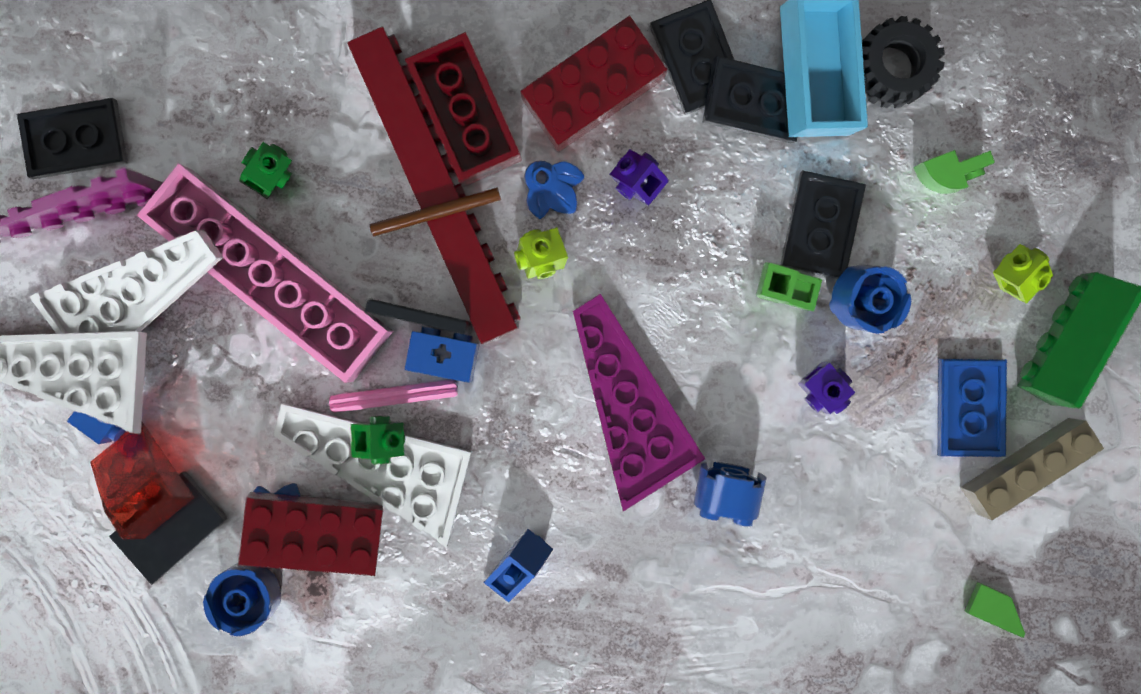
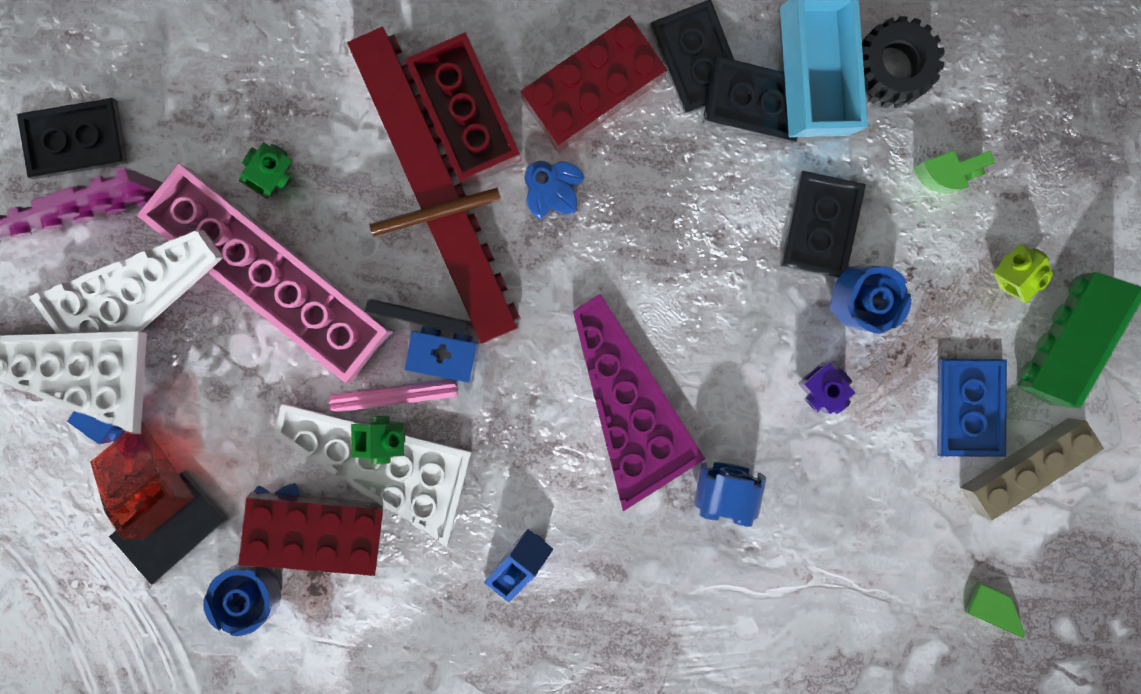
lime brick [514,227,568,279] -> none
dark purple brick [609,149,670,206] -> none
bright green brick [756,262,822,311] -> none

